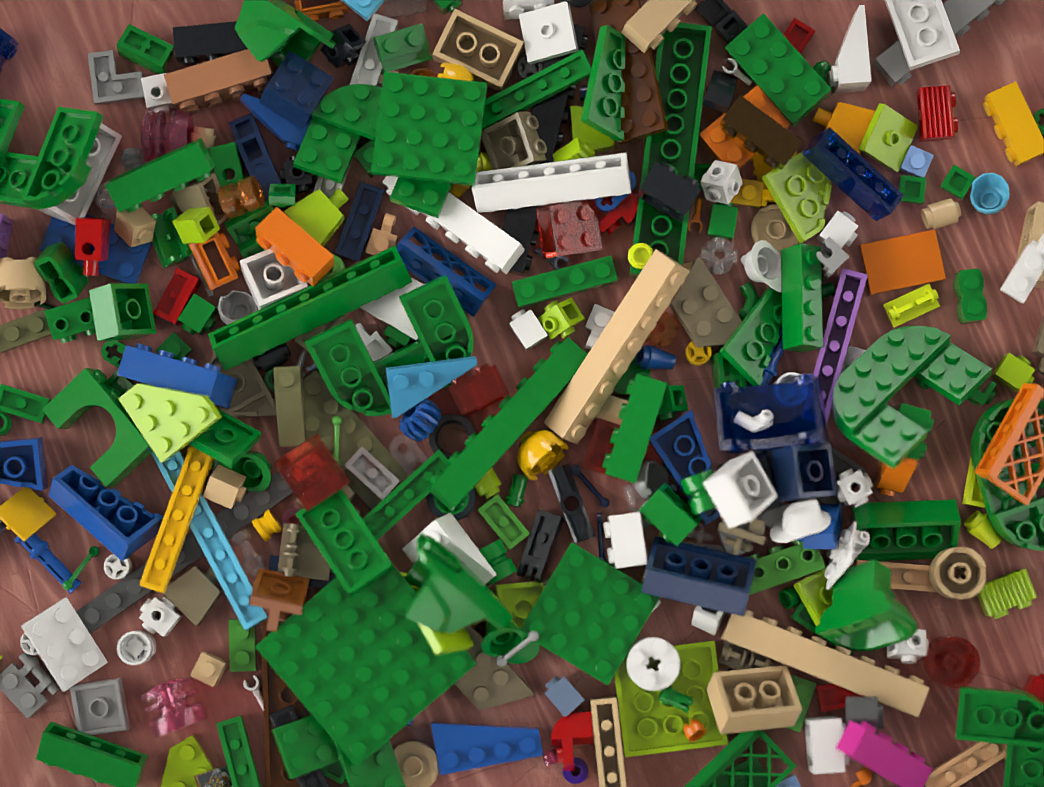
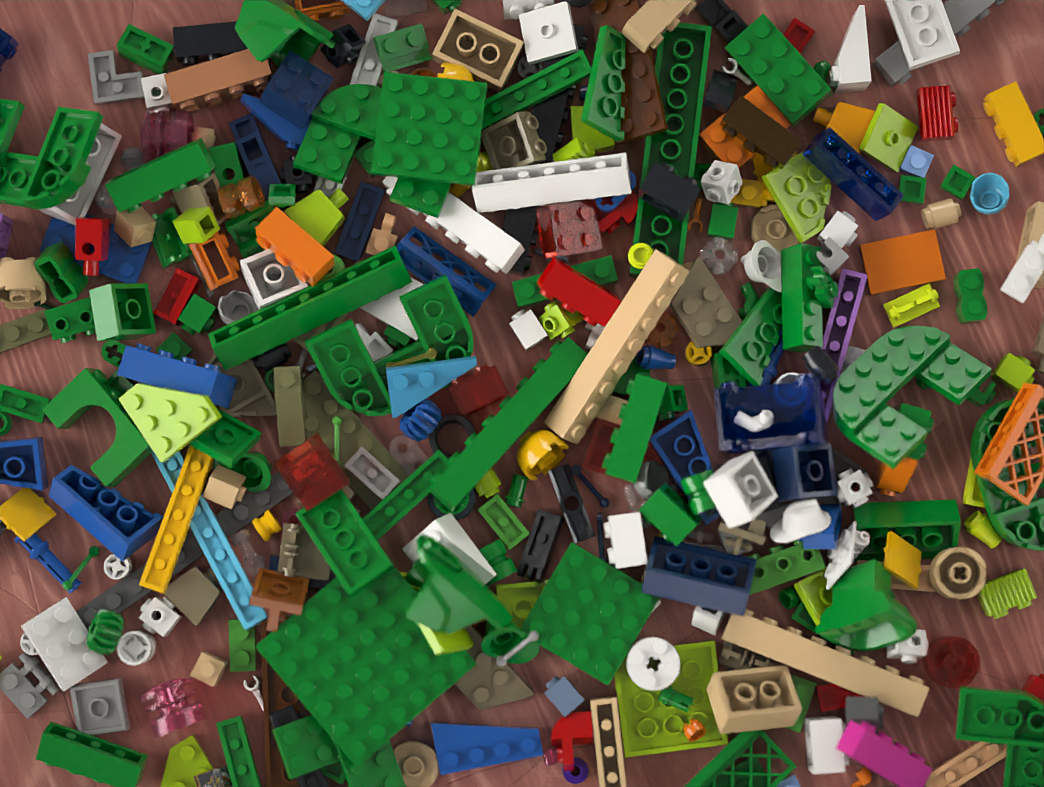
none -> green gear [86,609,124,655]
none -> clear yellow hinge [386,348,437,368]
none -> red brick [537,256,622,327]
none -> black brick [802,345,839,385]
none -> green plate [809,266,838,309]
none -> yellow piece [884,531,922,589]

